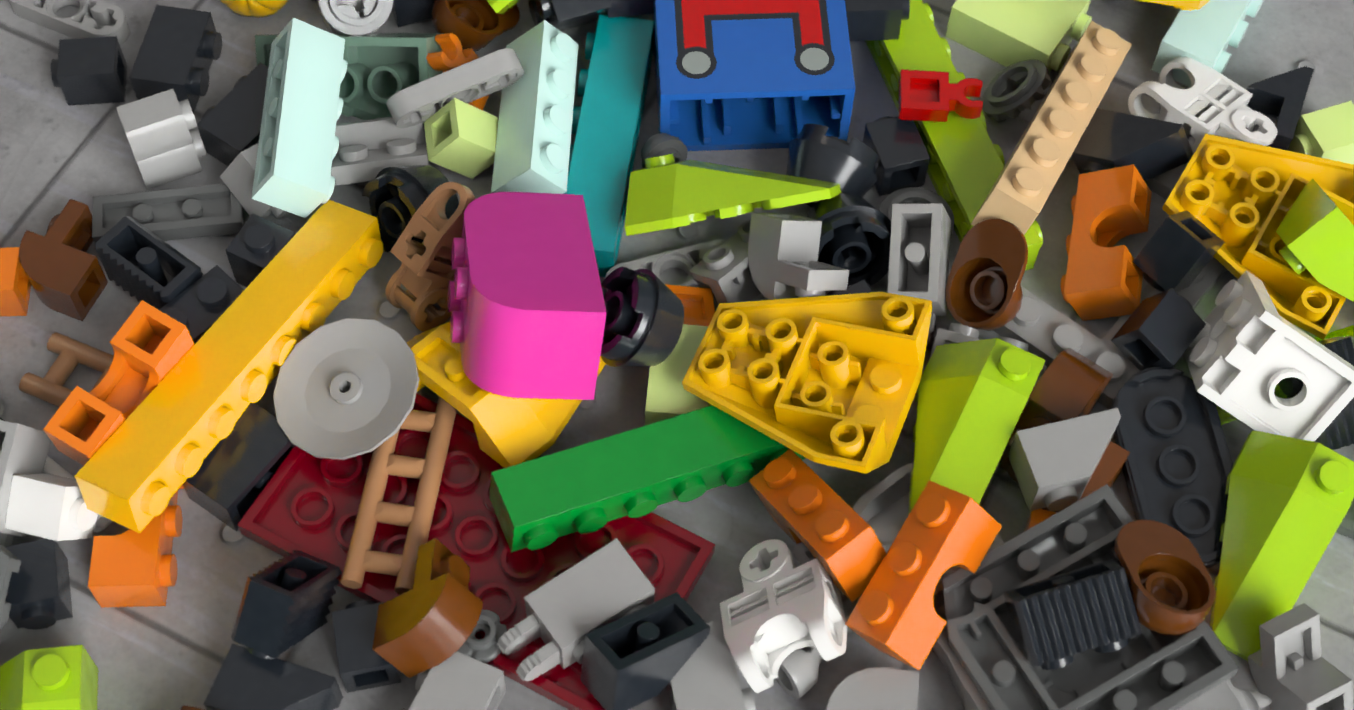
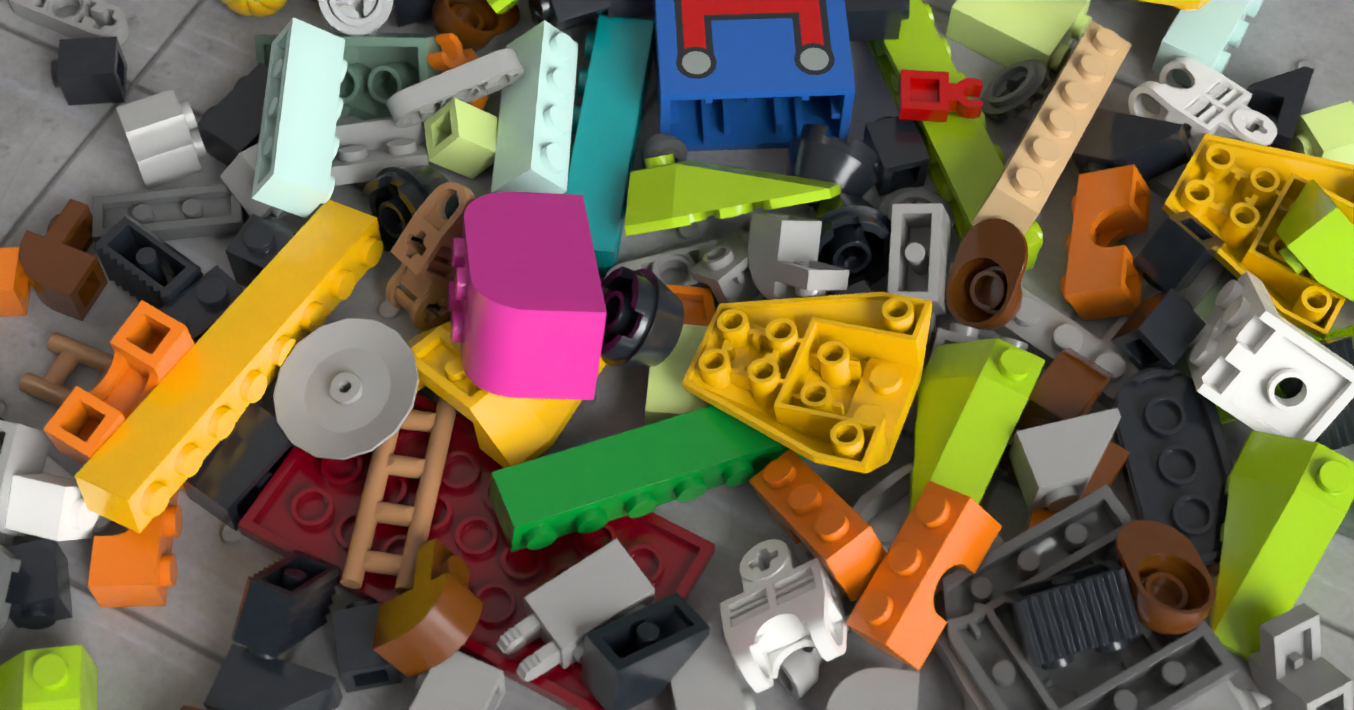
black brick [129,5,222,114] -> none
dark grey plate [457,610,508,663] -> none

